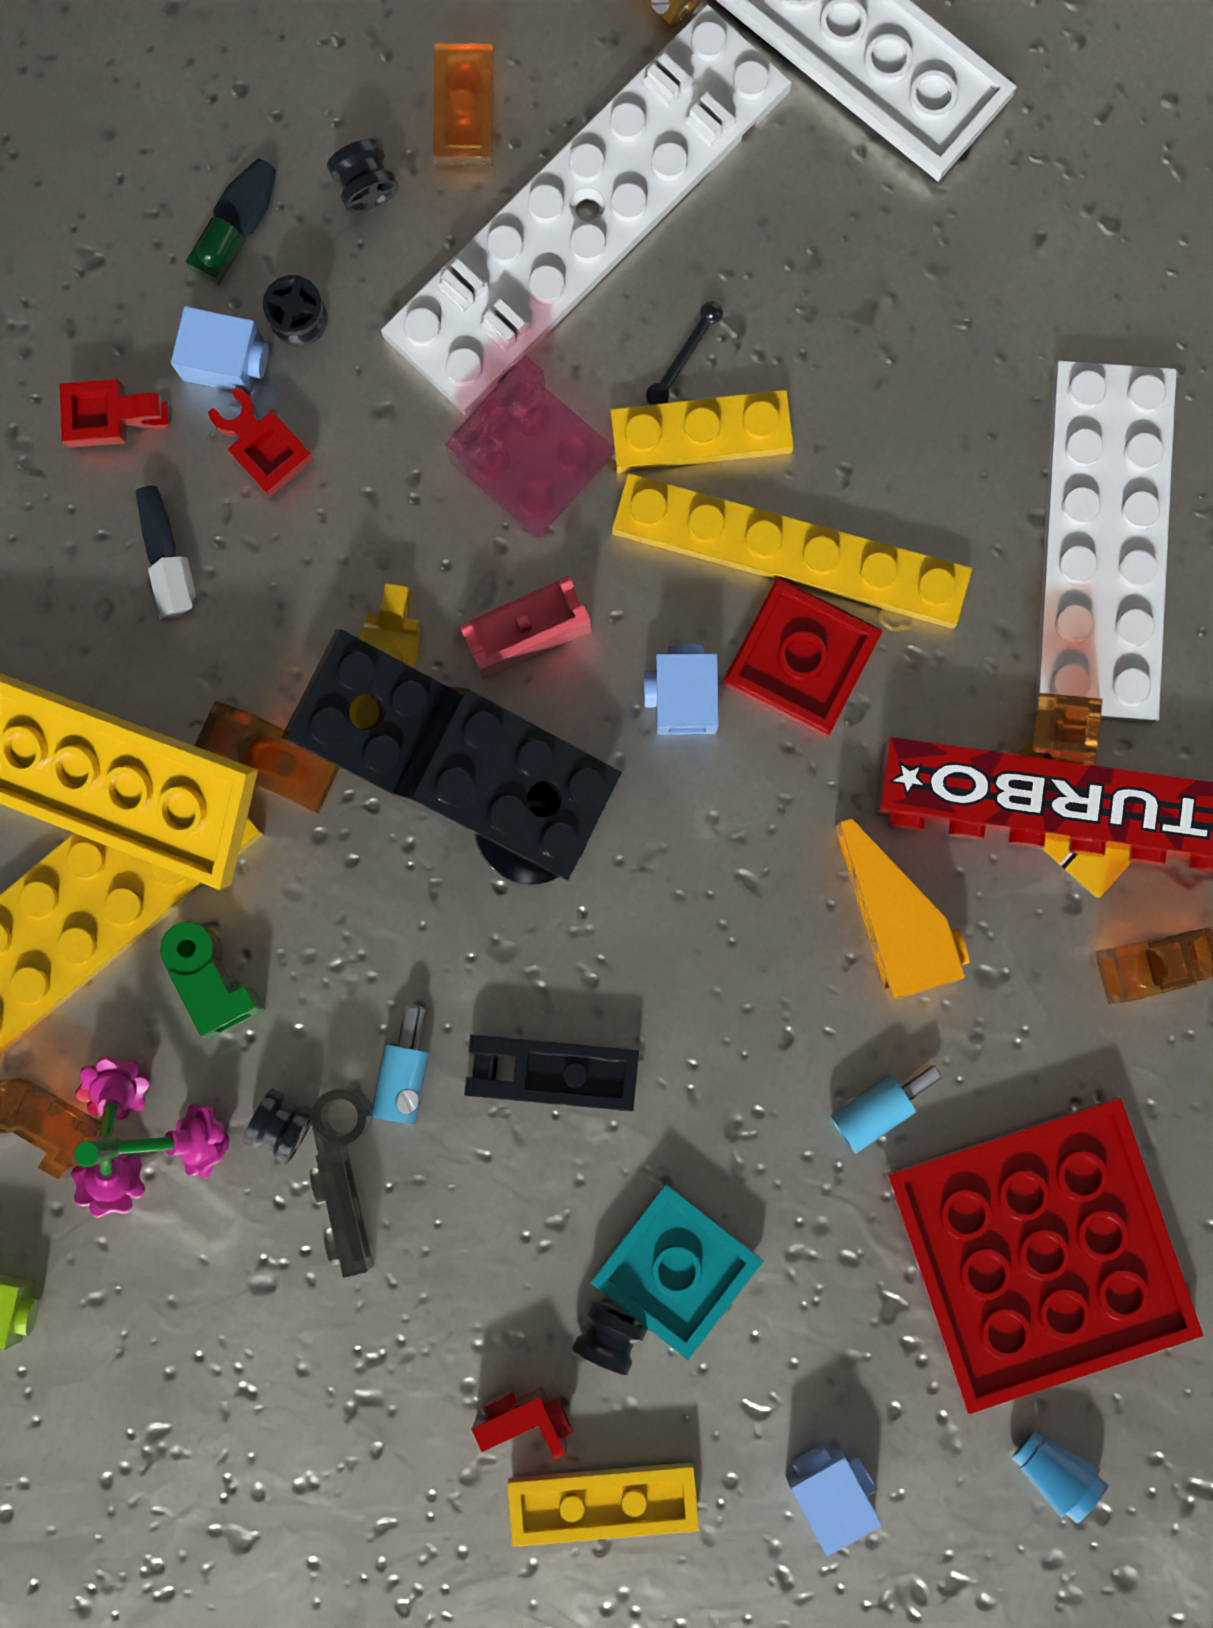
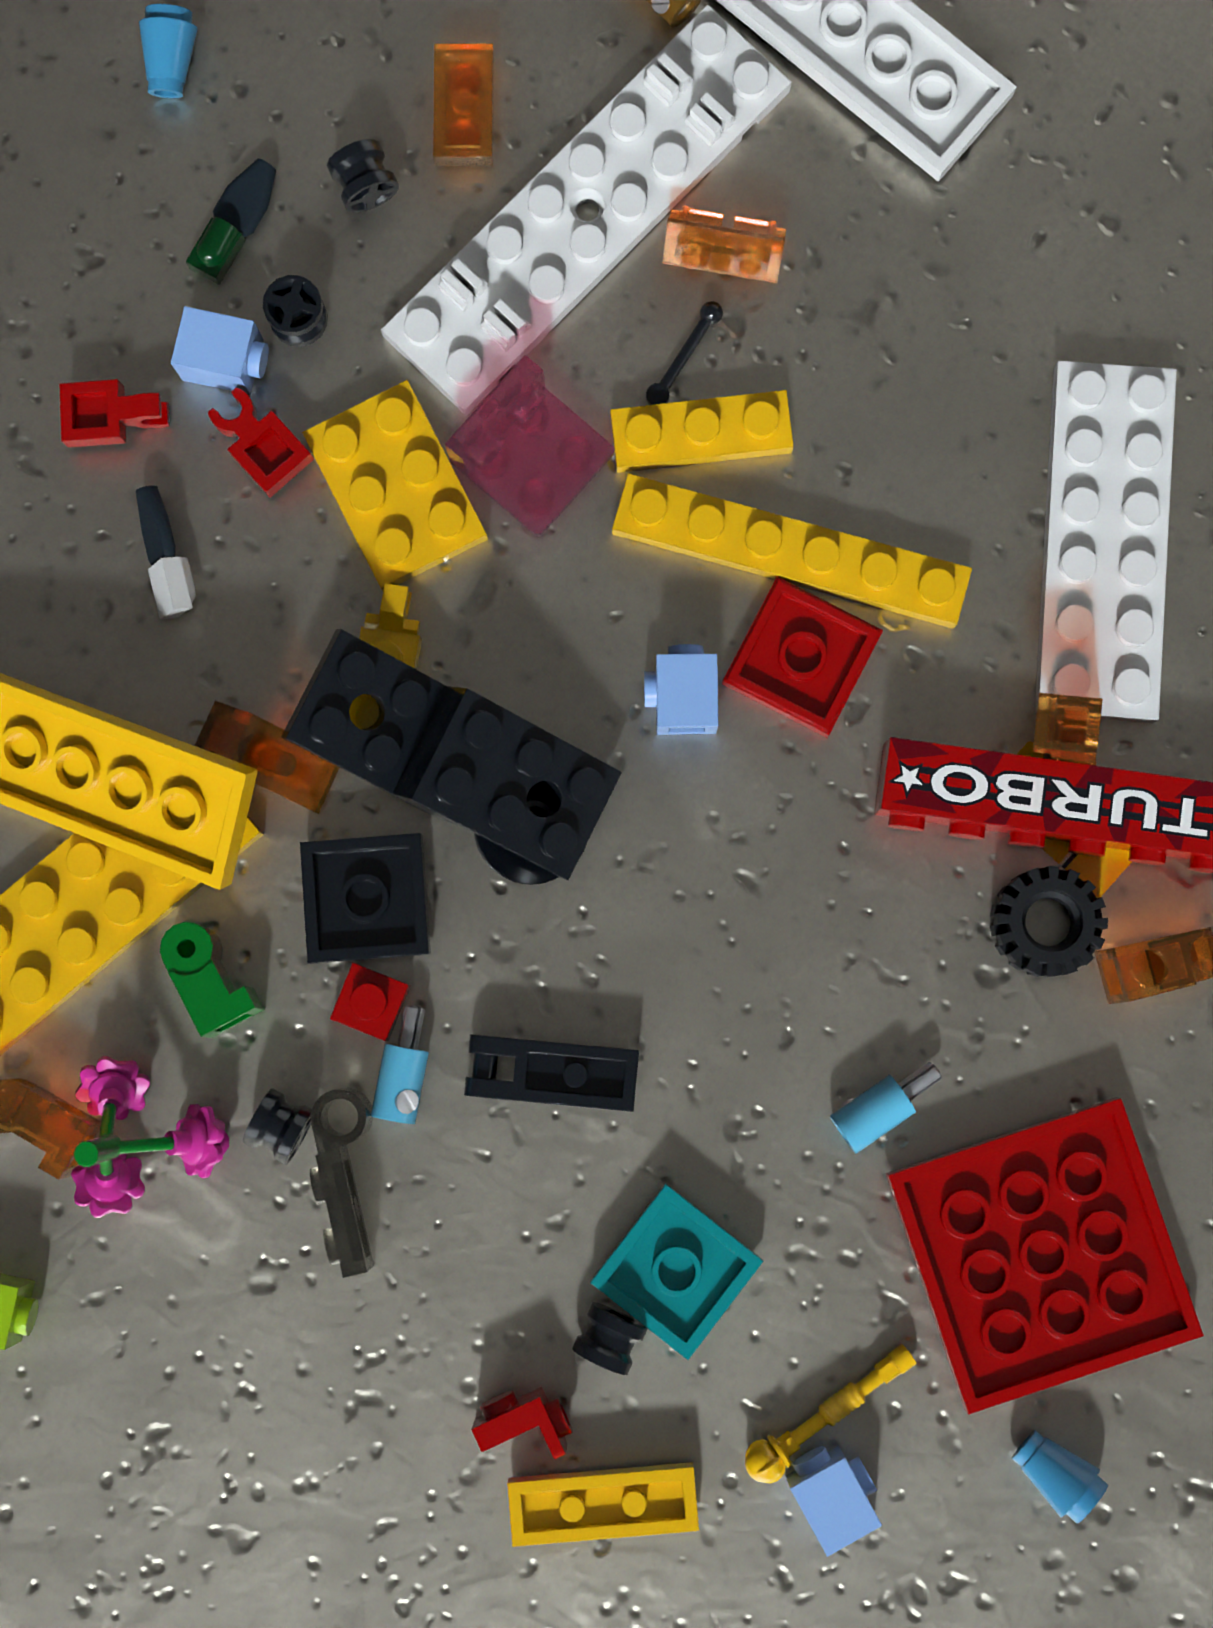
coral hinge [459,575,591,681] -> none
light orange slope [834,819,969,1000] -> none
none -> dark azure cone [139,4,198,99]
none -> black plate [300,833,431,964]
none -> yellow plate [302,380,488,592]
none -> red plate [330,963,411,1041]
none -> clear orange hinge [662,205,787,283]
none -> yellow piece [745,1343,917,1483]
none -> black tyre [990,866,1108,977]

